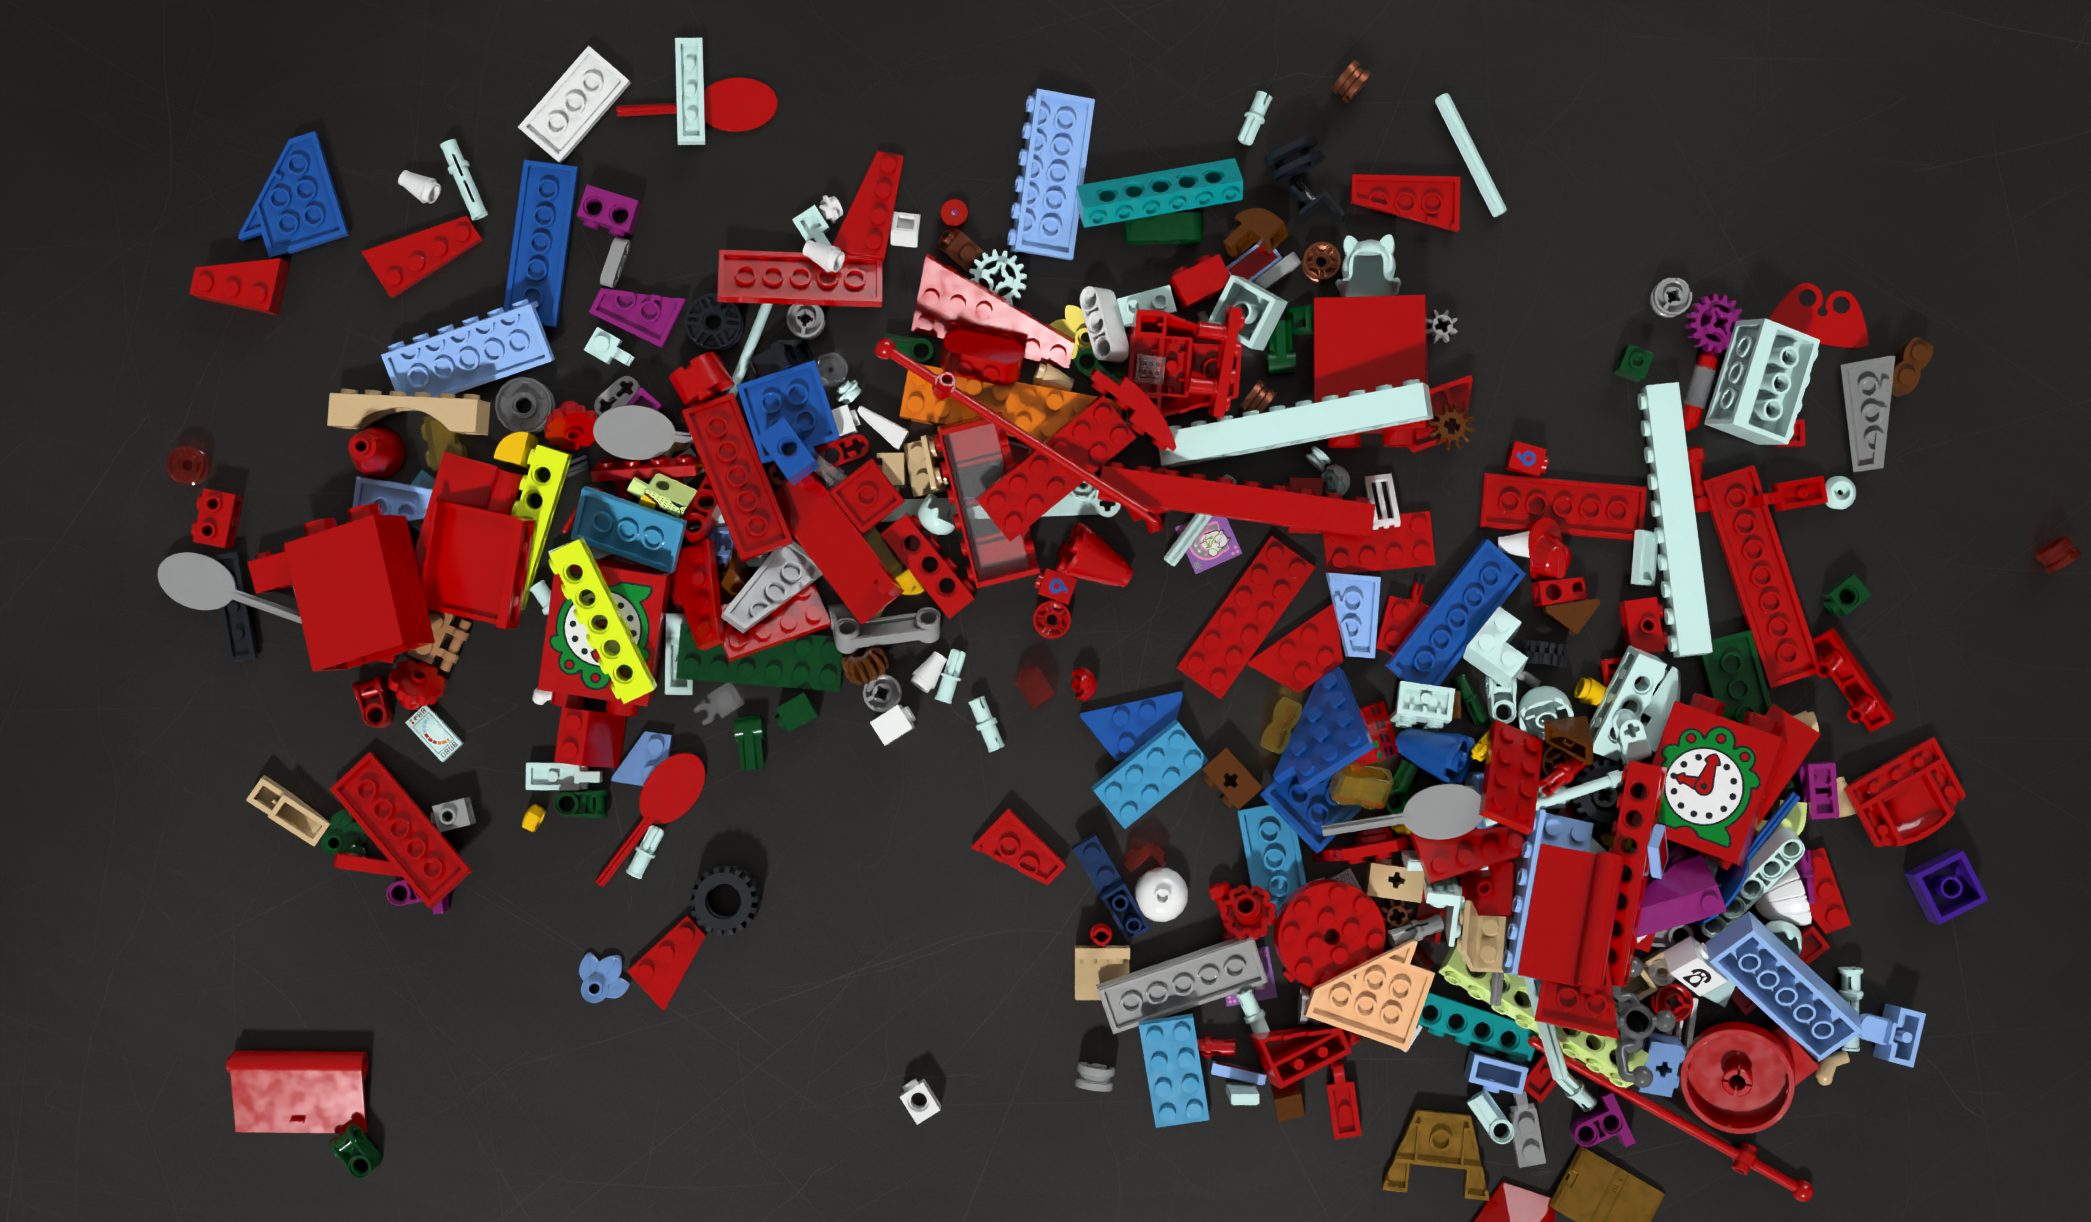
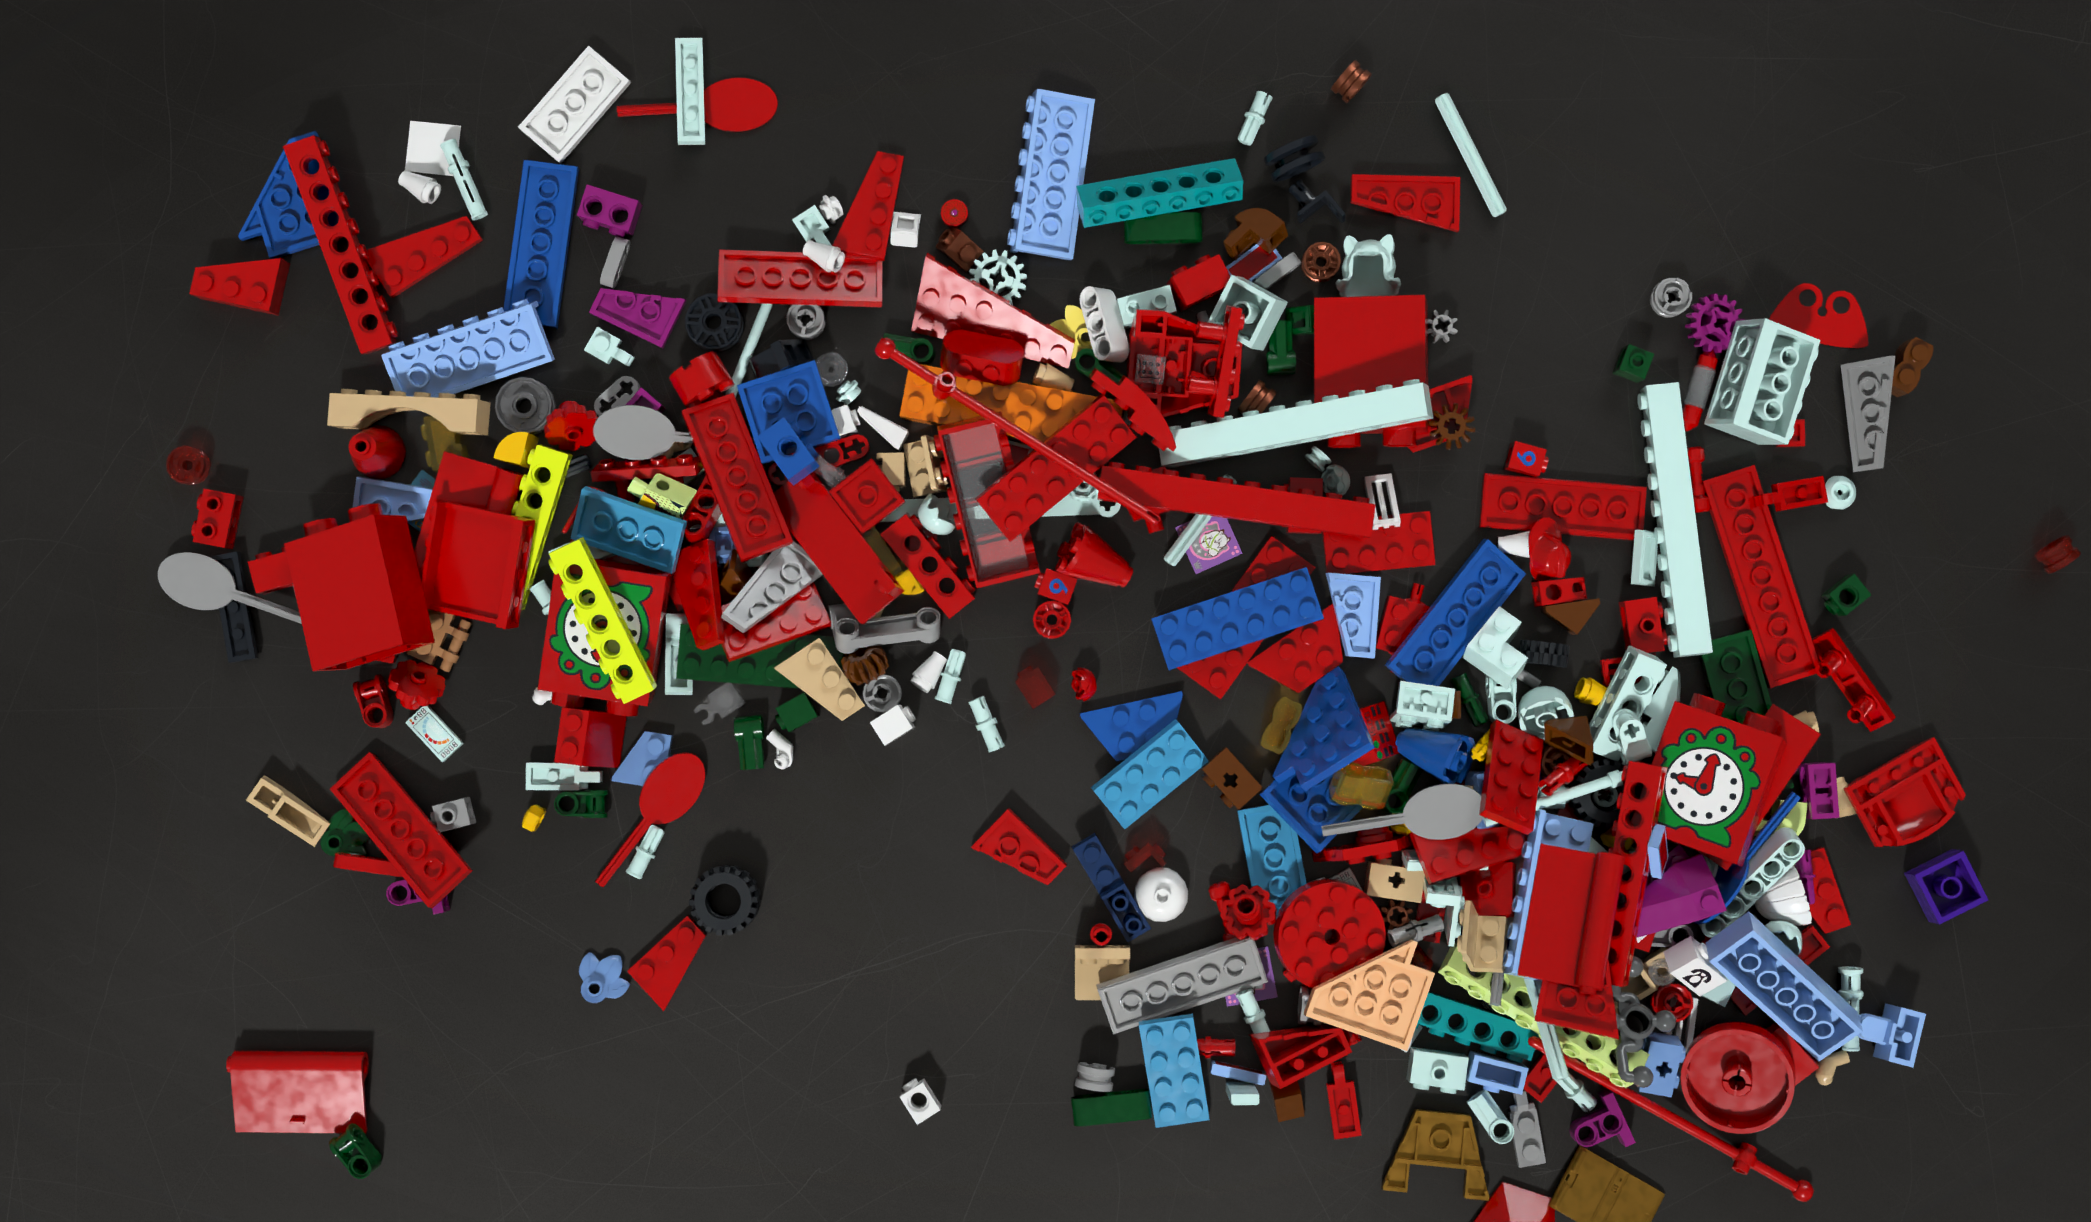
none -> red brick [283,135,398,354]
none -> white sticker [405,121,461,176]
none -> white arm [766,728,793,769]
none -> tan wing [774,638,865,721]
none -> dark green beam [1071,1089,1152,1126]
none -> blue plate [1151,567,1324,670]
none -> light aqua brick [1406,1047,1469,1094]

